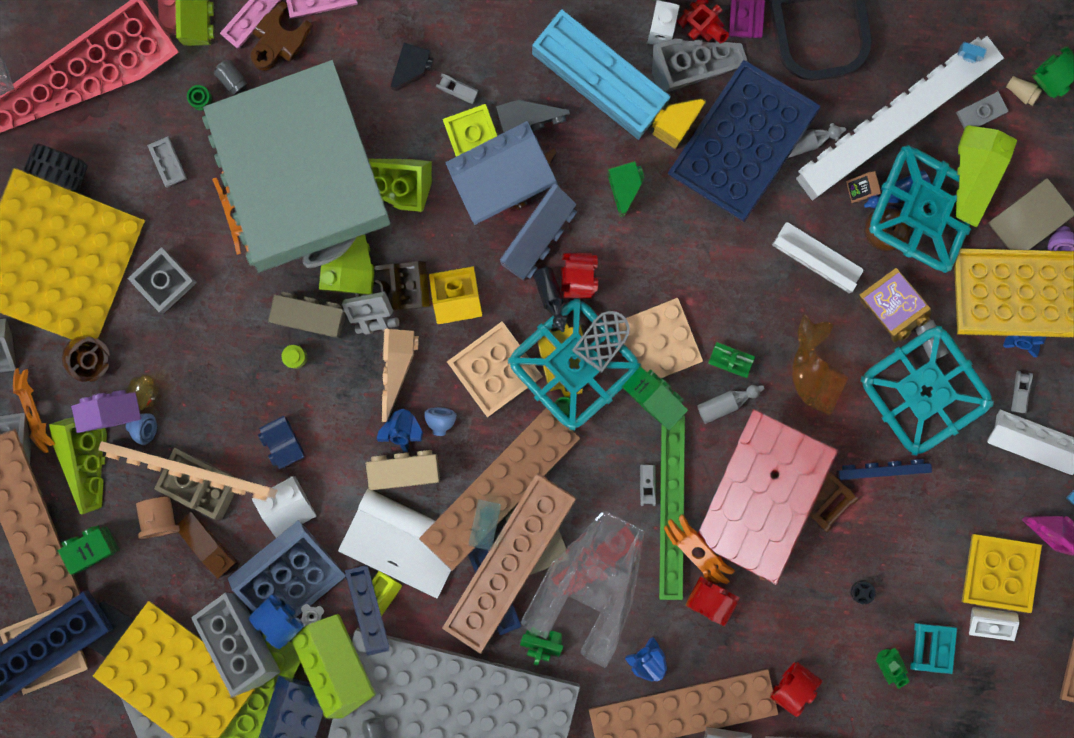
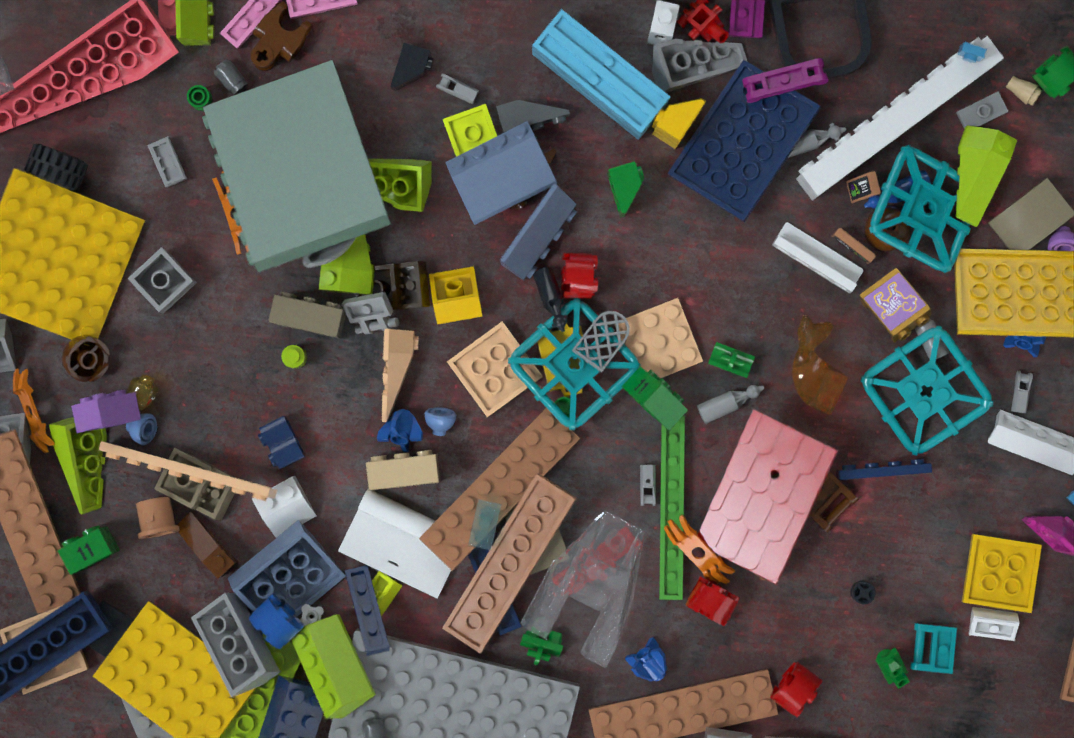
none -> magenta plate [742,58,829,103]
none -> nougat tile [832,228,875,264]

